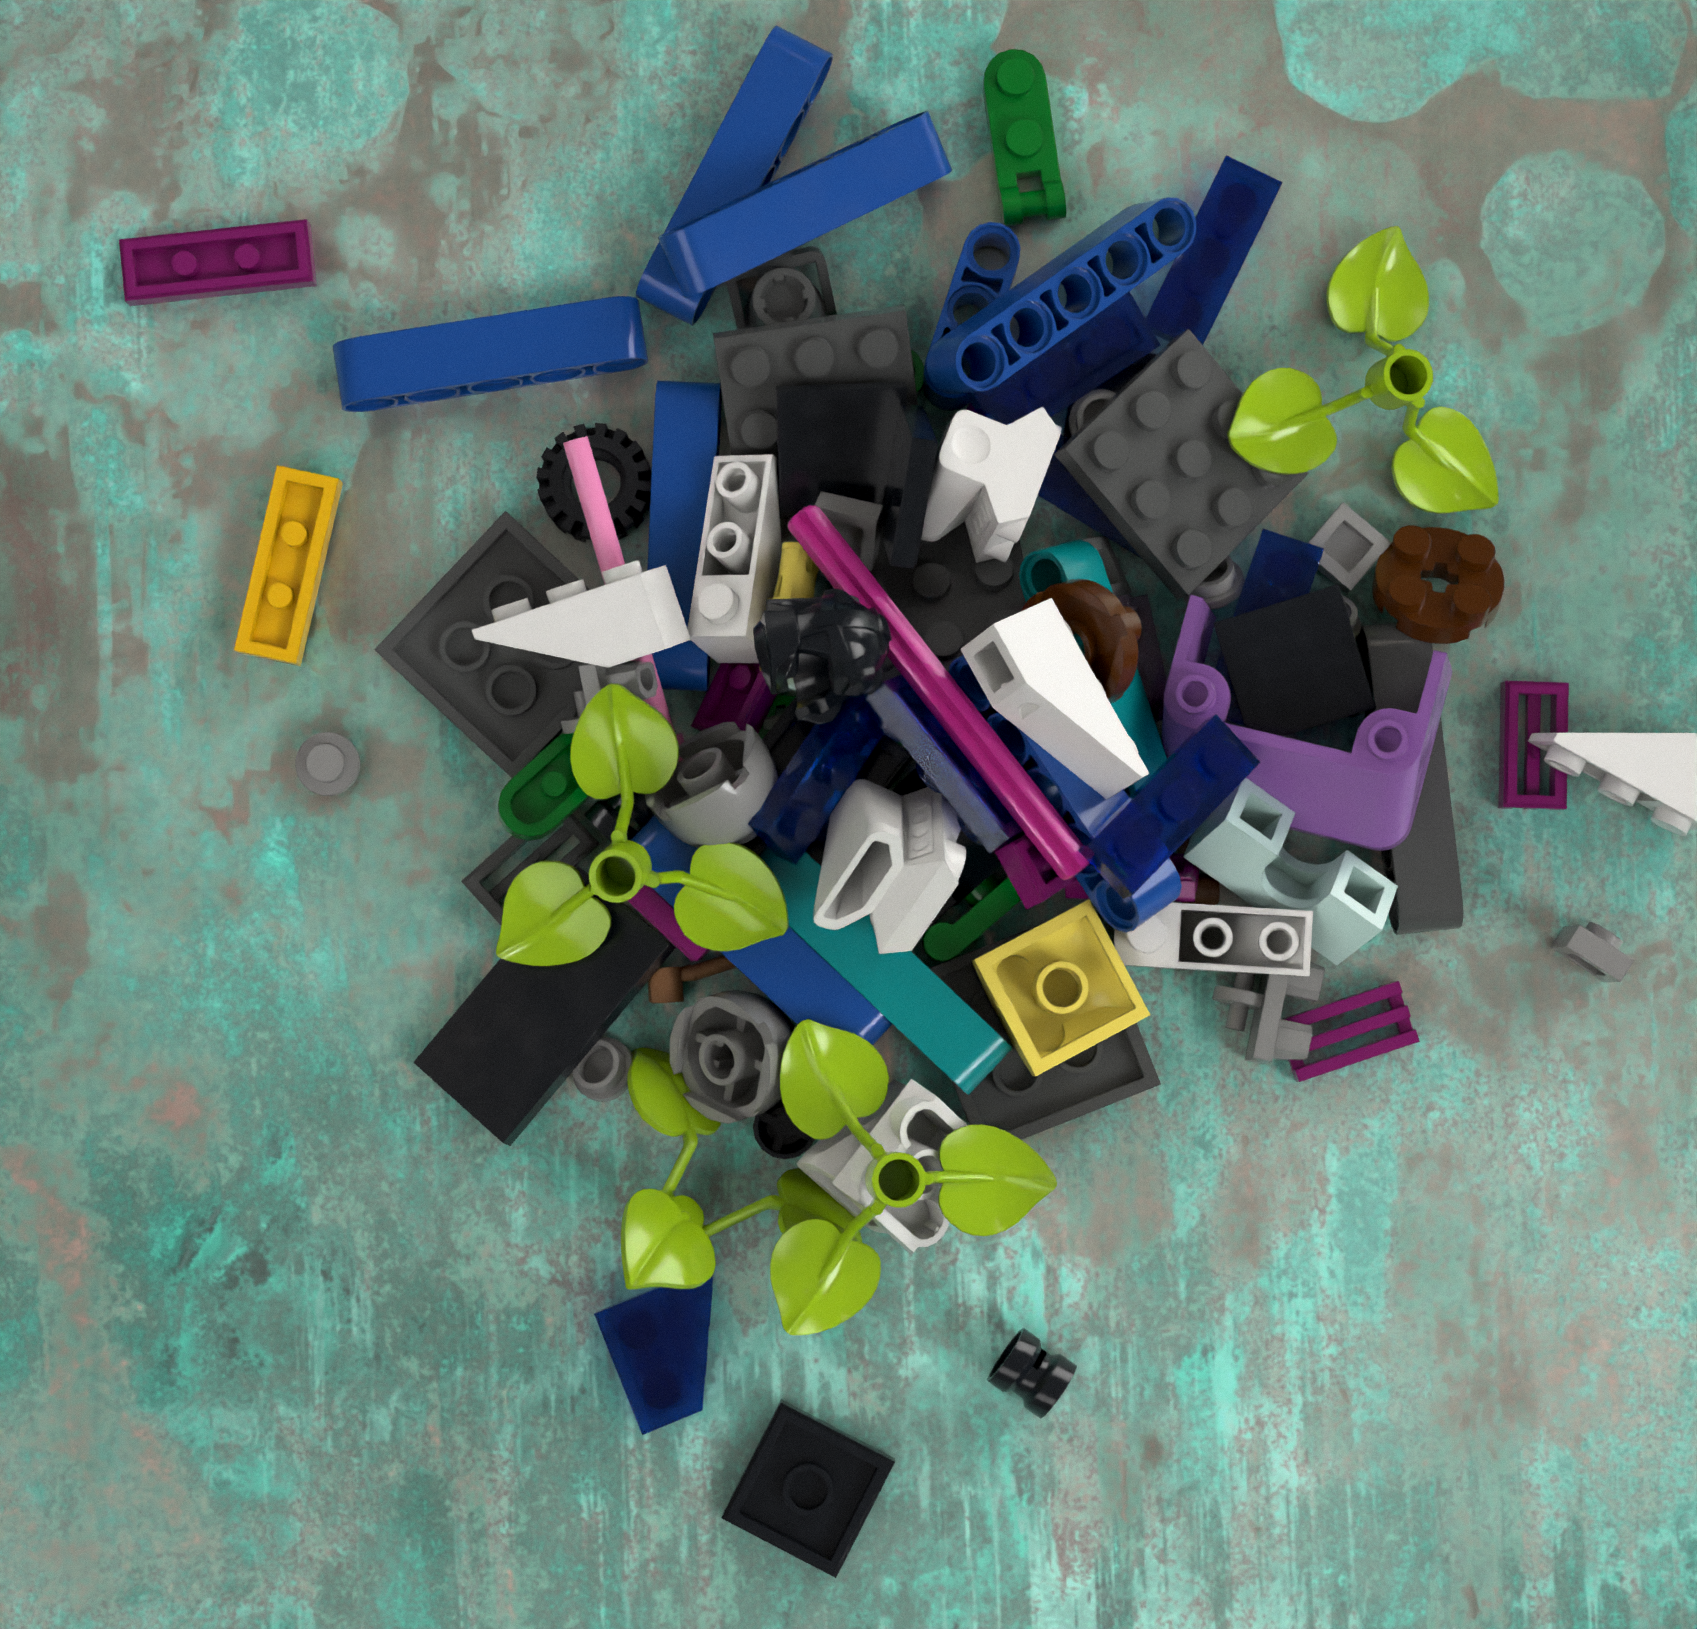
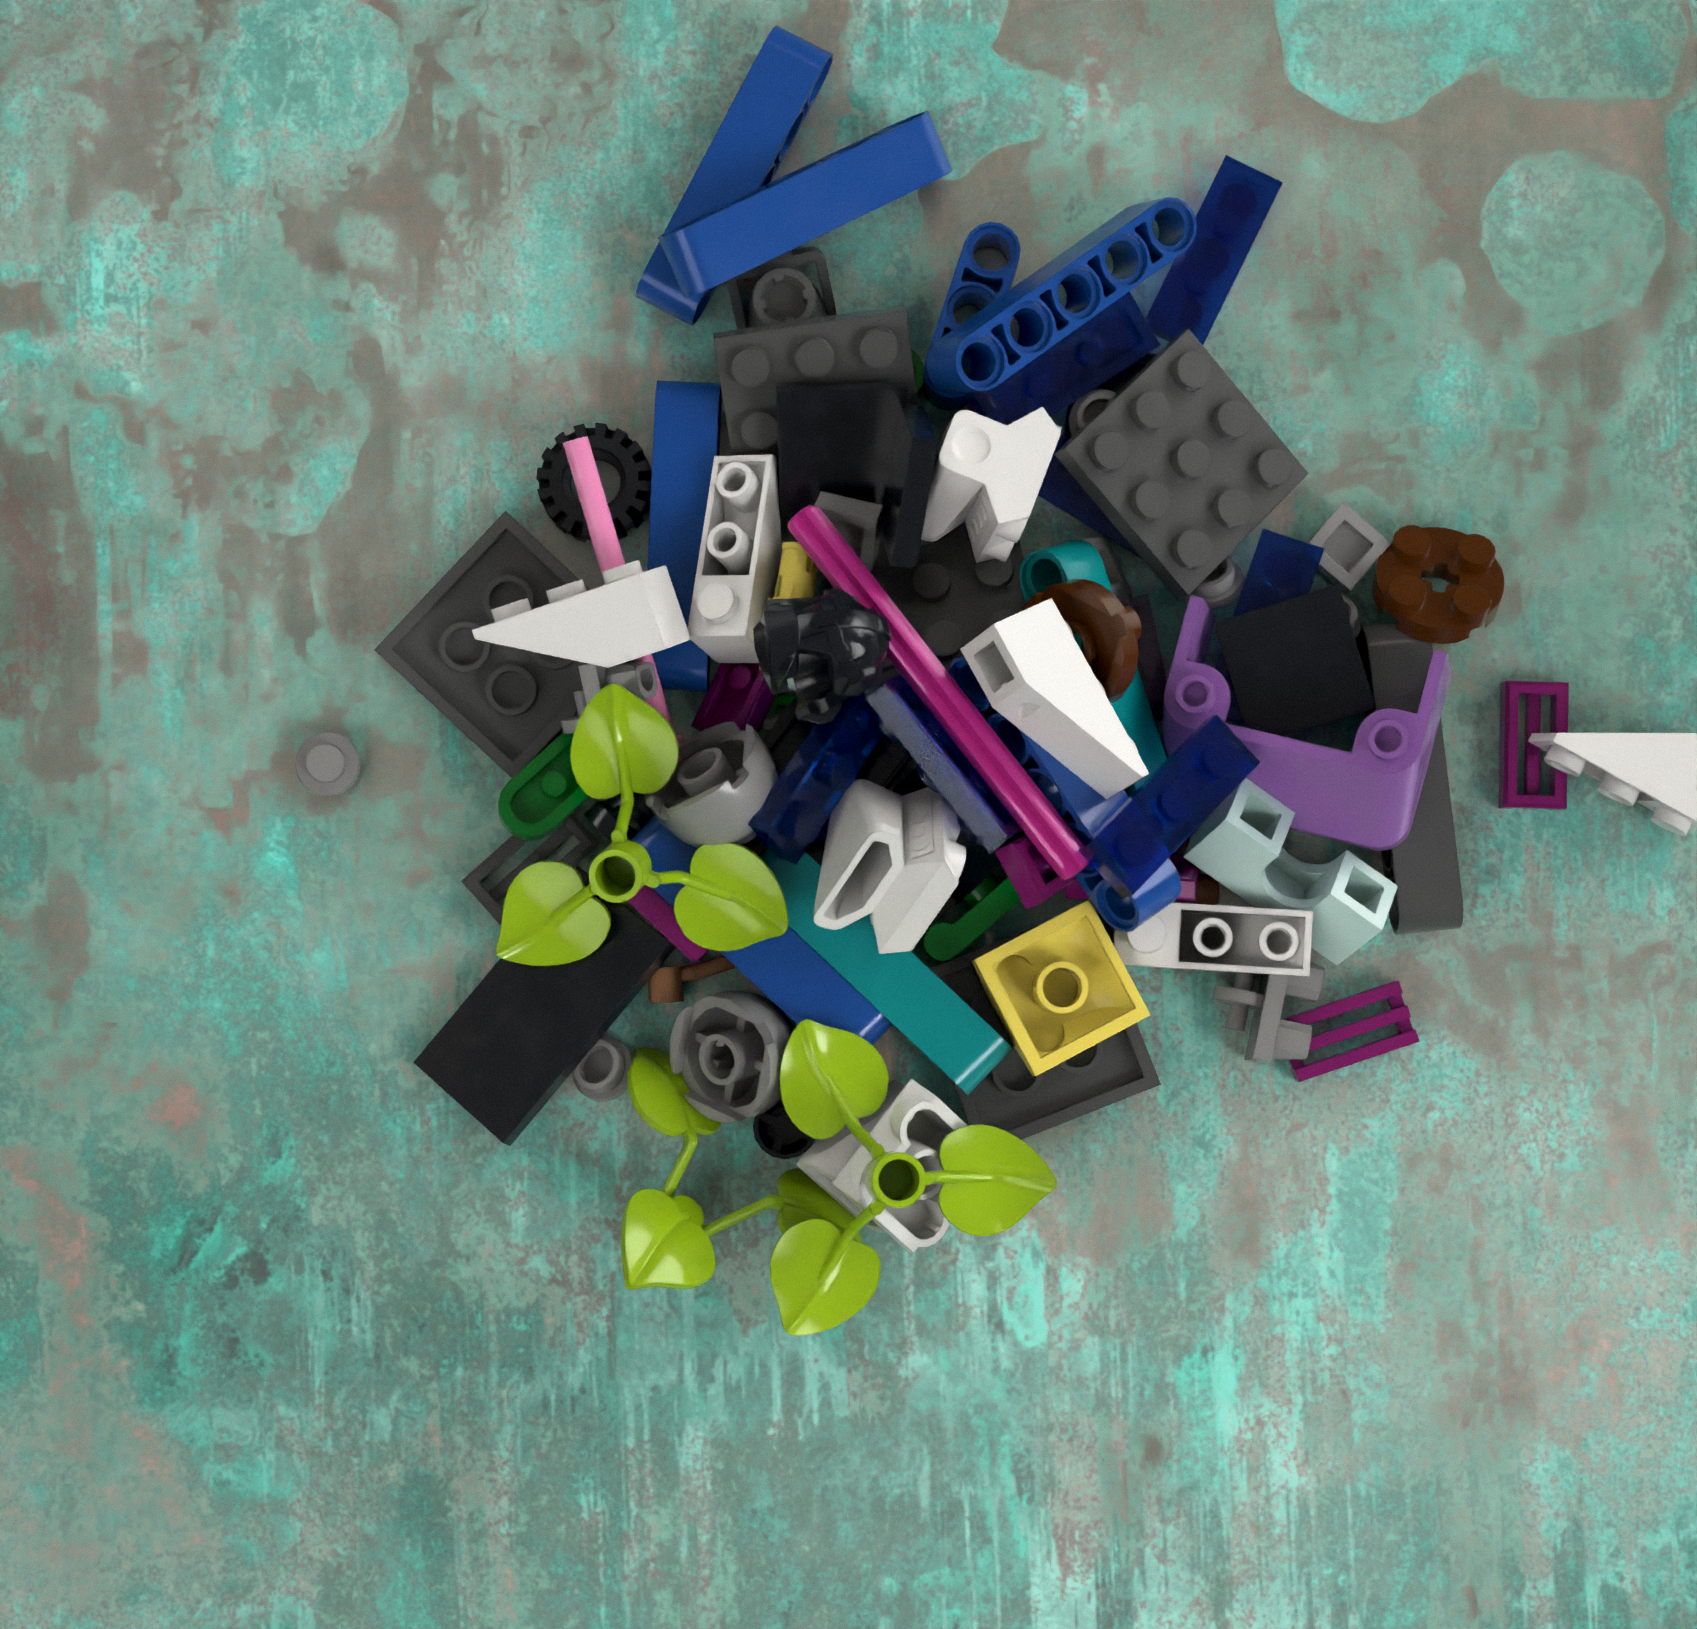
magenta tile [119,219,317,306] -> none
yellow plate [234,465,343,667] -> none
blue beam [333,296,648,412] -> none
clear blue wing [594,1273,714,1435] -> none
black tile [721,1399,895,1578] -> none
green plate [983,49,1066,226] -> none
black wheel [987,1328,1077,1419] -> none
lime plant [1227,226,1499,514] -> none
light grey plate [1551,922,1635,982] -> none

